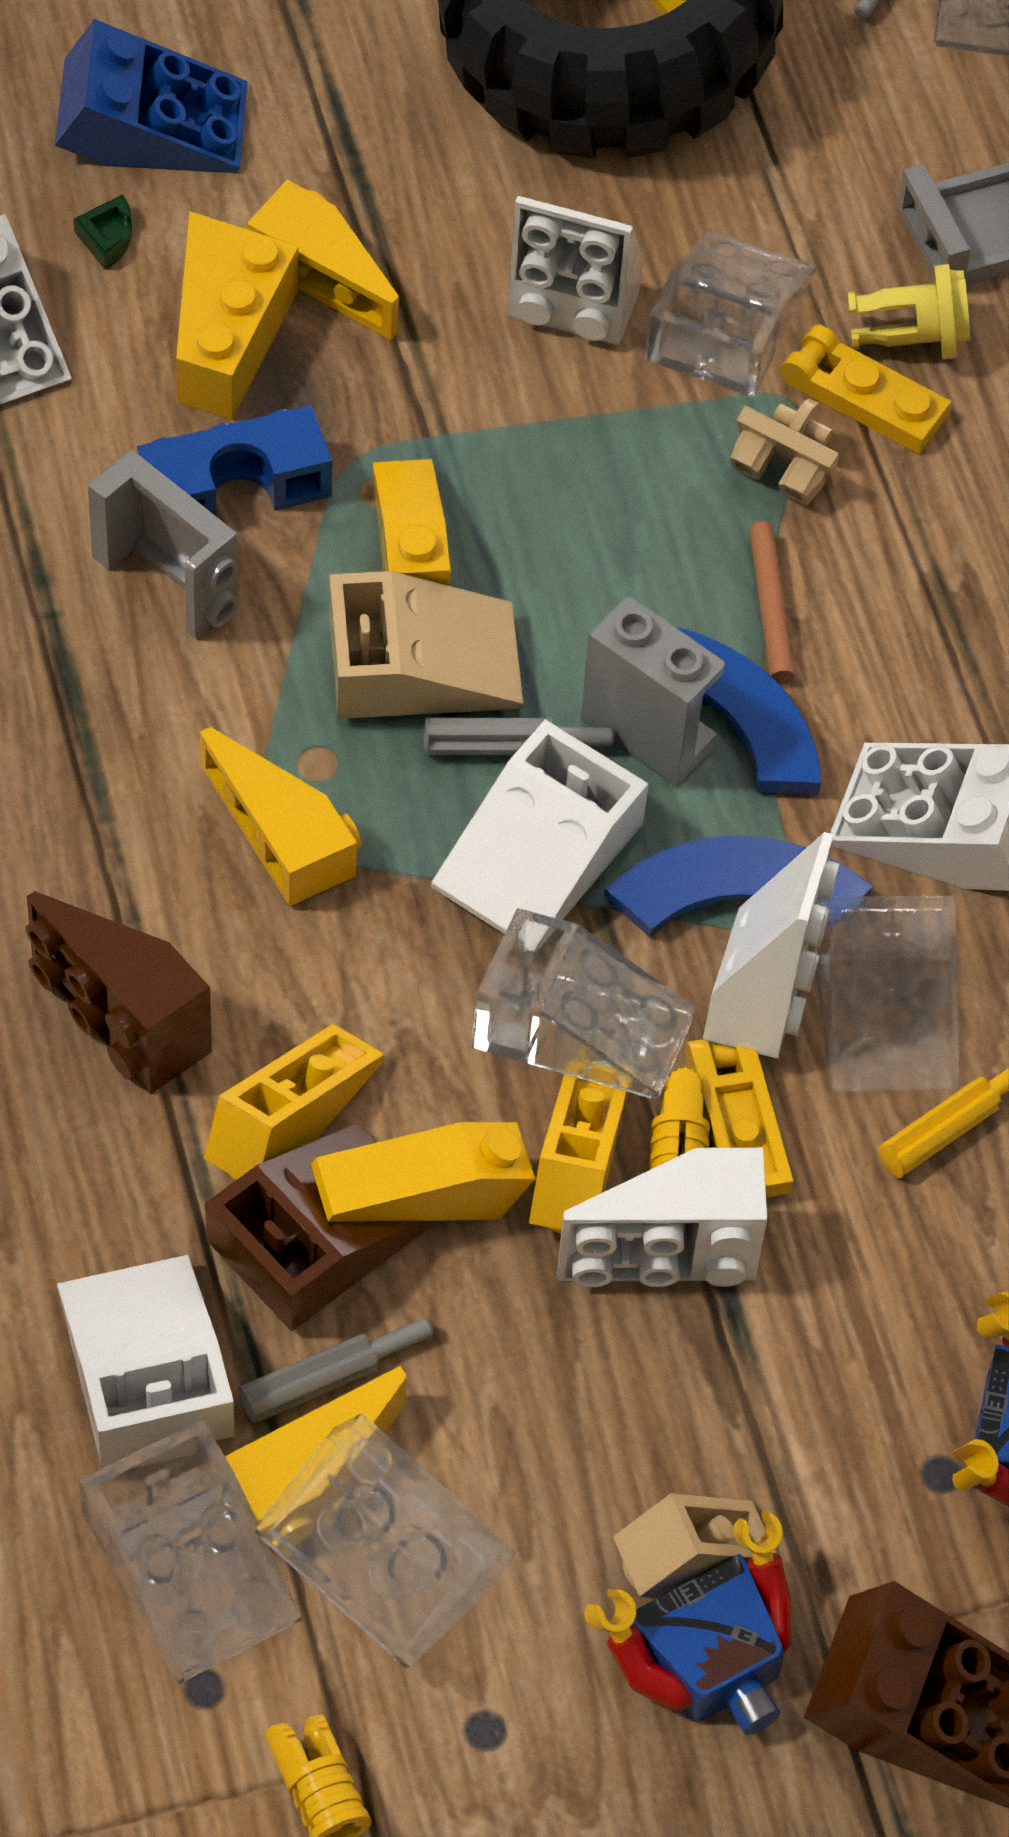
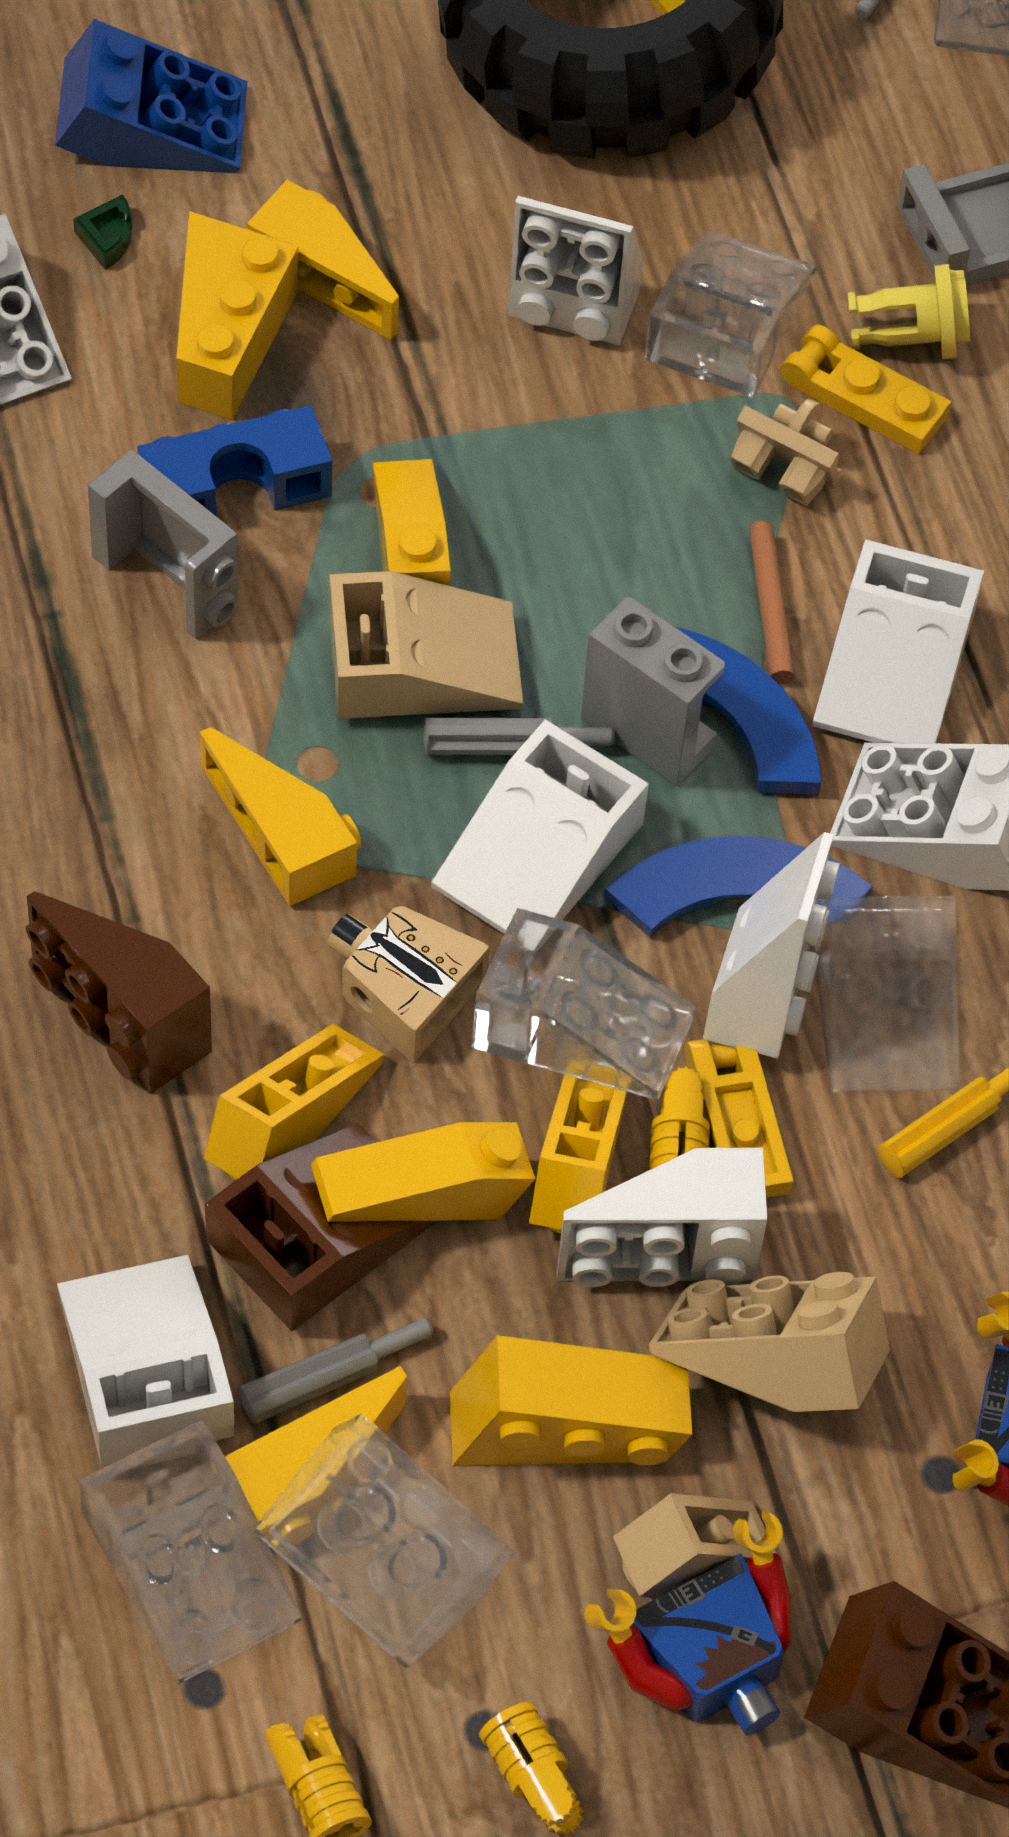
none -> tan torso [327,906,490,1063]
none -> yellow wedge [449,1335,692,1466]
none -> yellow hinge [479,1701,584,1836]
none -> tan slope [648,1272,890,1412]
none -> white slope [812,539,984,743]

